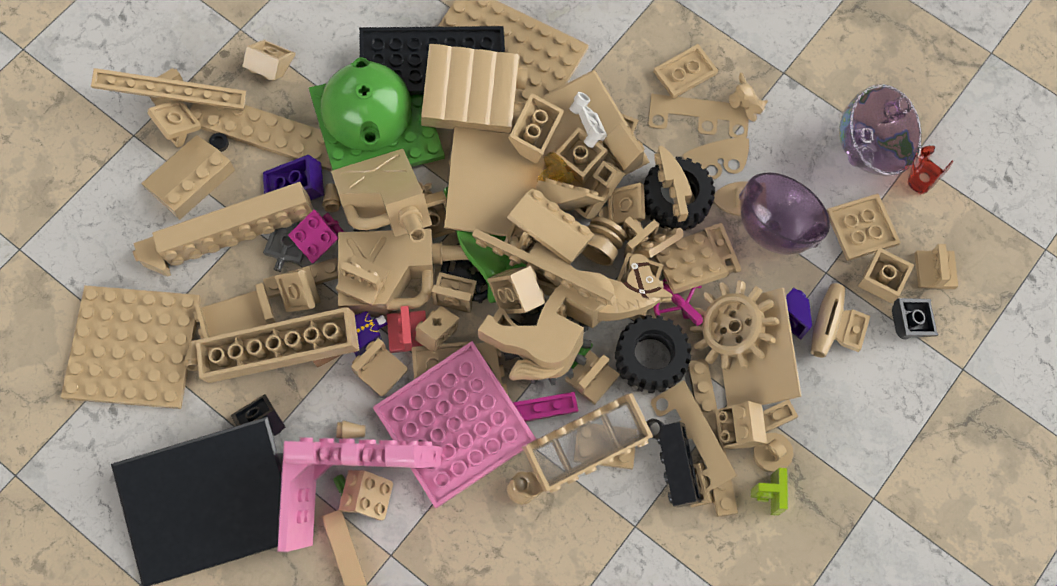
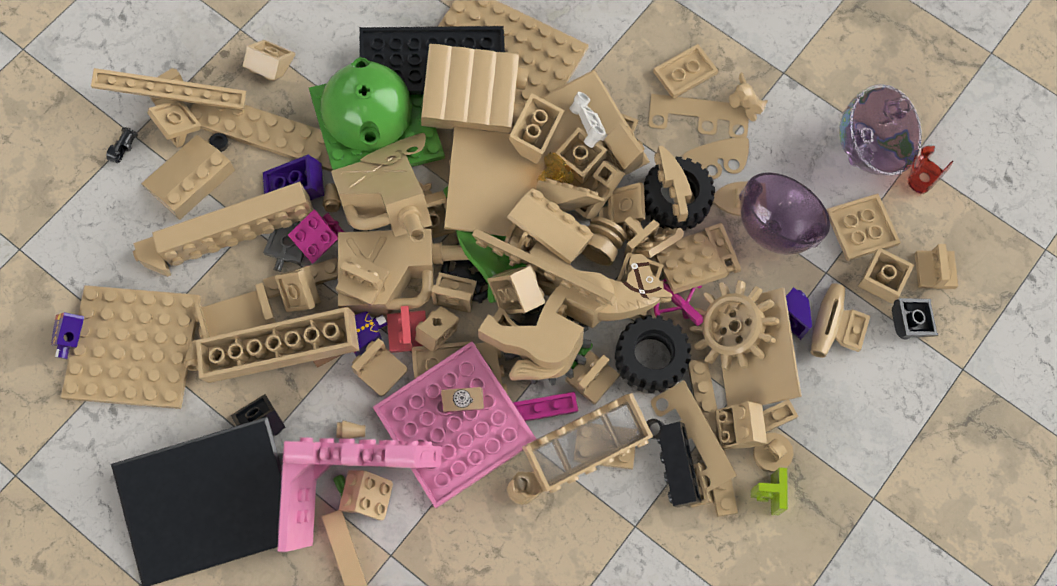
none -> dark purple torso [51,312,84,359]
none -> black connector [106,127,138,163]
none -> tan piece [360,133,426,164]
none -> tan slope [441,387,484,412]

